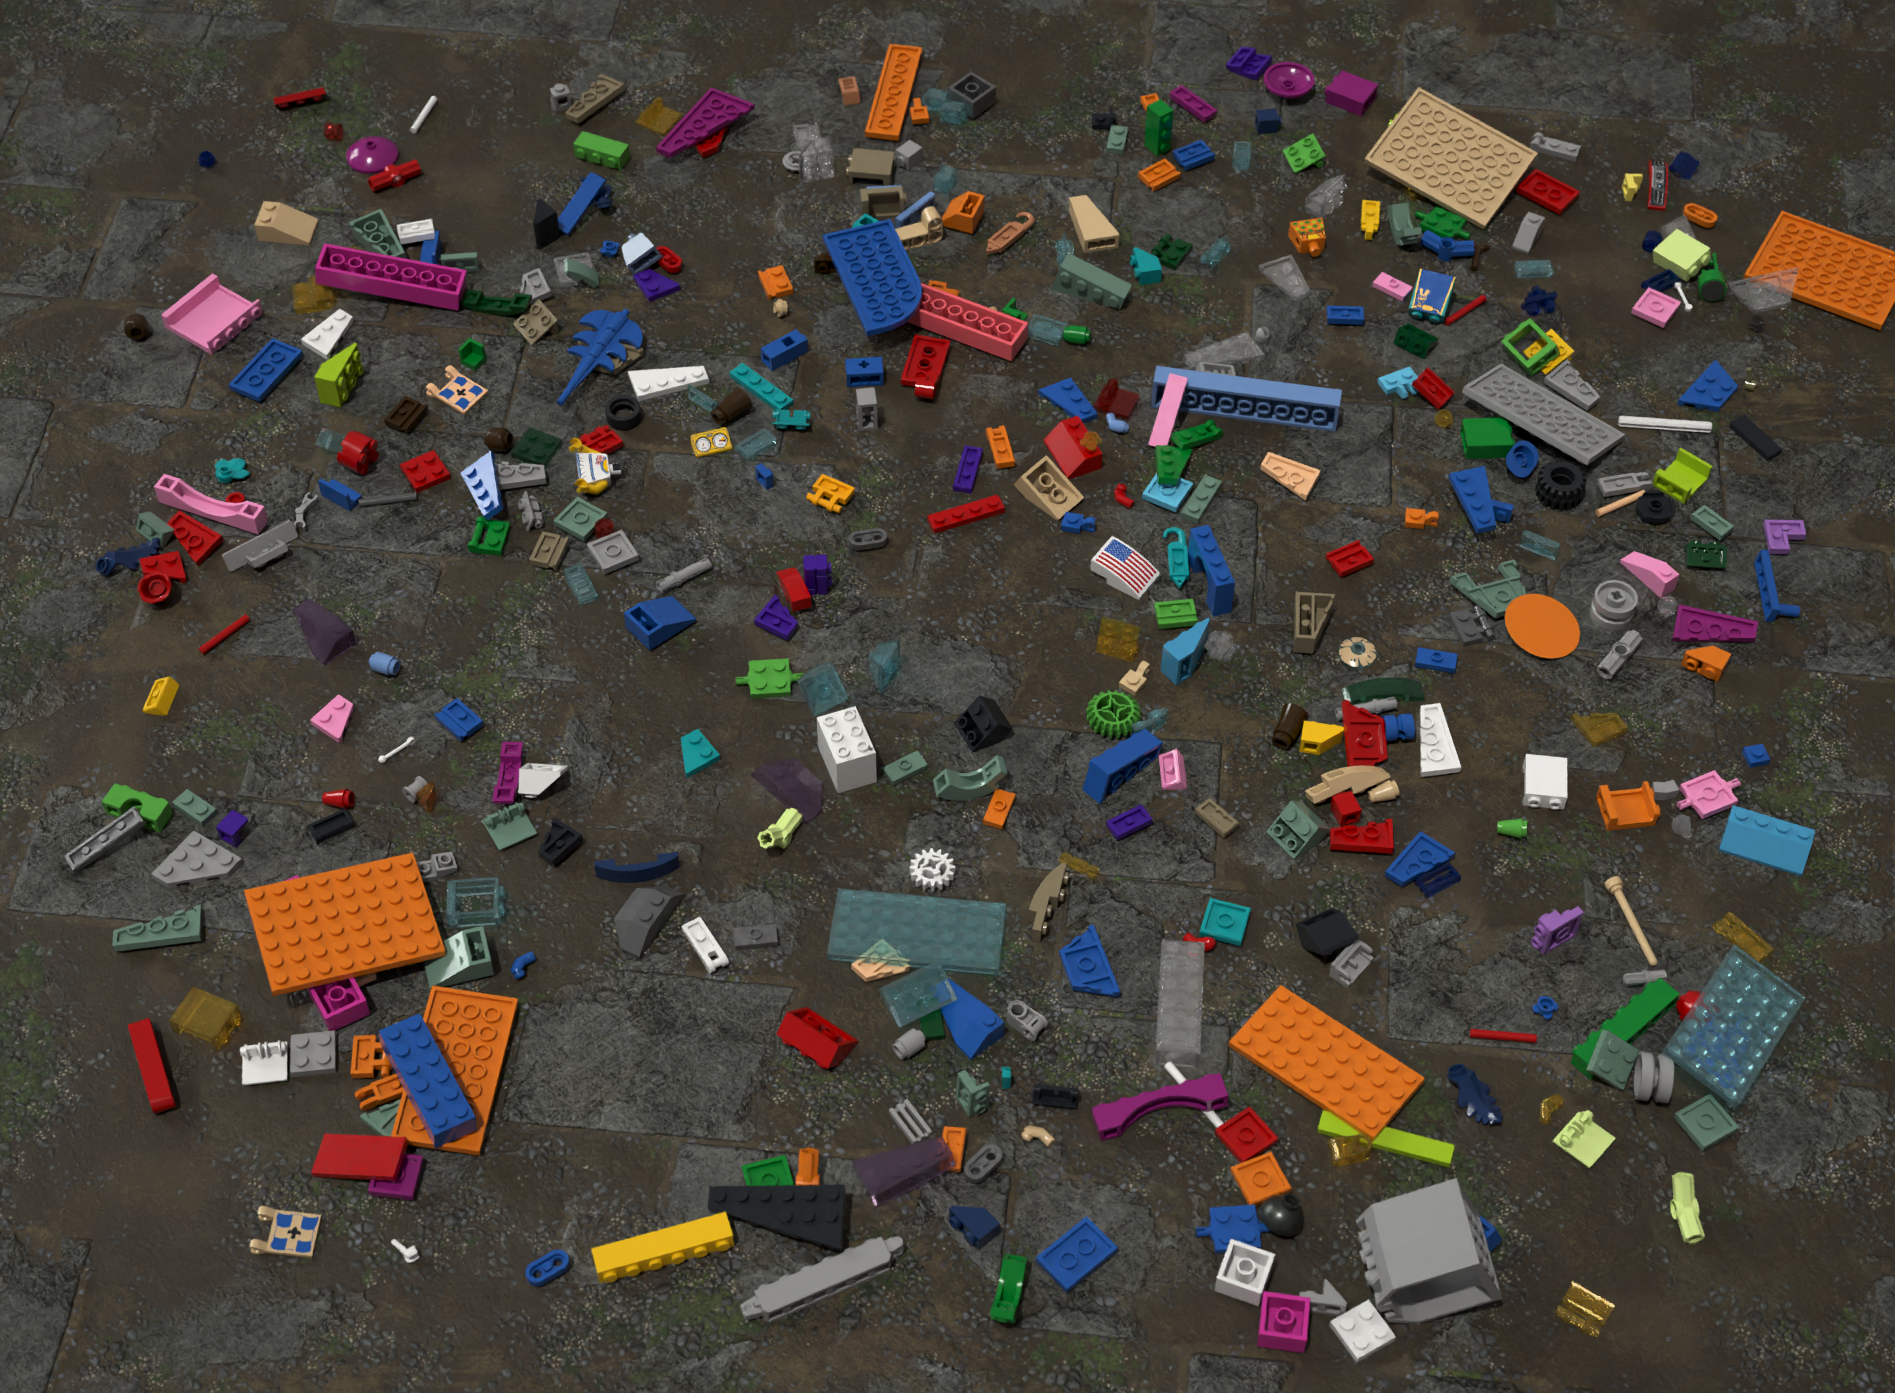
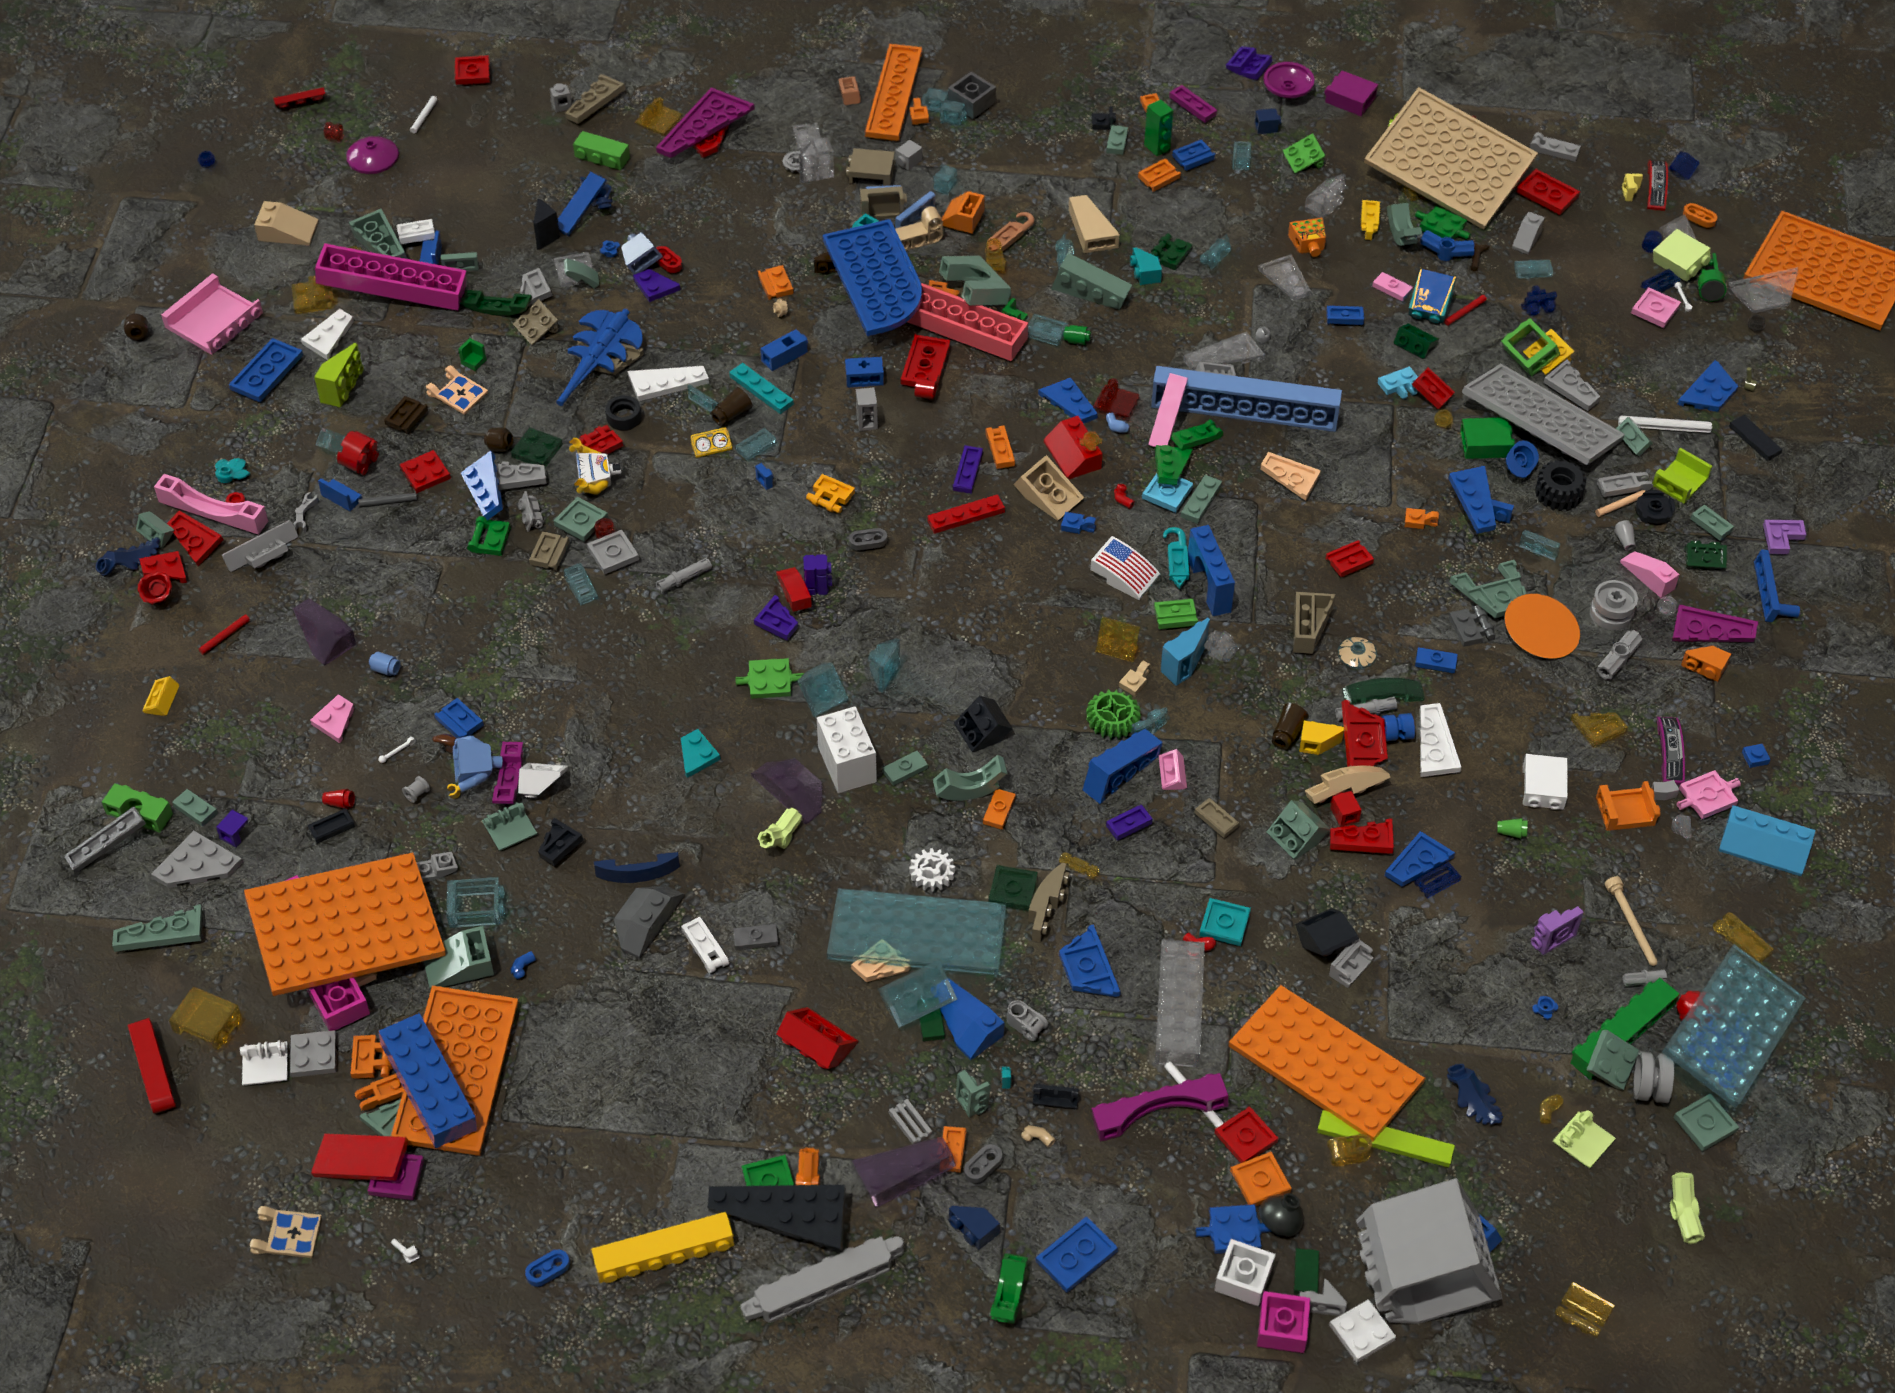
red piece [367,159,421,192] -> none
clear orange slope [416,781,437,813] -> none
blue slope [624,596,697,650] -> none
teal hinge [772,409,811,429] -> none
light grey brick [892,1029,926,1059] -> none
tan cone [1367,780,1400,803] -> none
red bar [1469,1029,1537,1043] -> none
none -> medium blue torso [432,734,502,799]
none -> red plate [455,55,490,85]
none -> sand green arch [939,256,1011,305]
none -> clear yellow piece [985,238,1005,273]
none -> clear green plate [988,865,1038,911]
none -> dark green tile [1294,1248,1319,1294]
none -> light grey cone [1614,520,1636,550]
none -> sand green plate [1616,417,1652,456]
none -> slope [1657,717,1685,785]

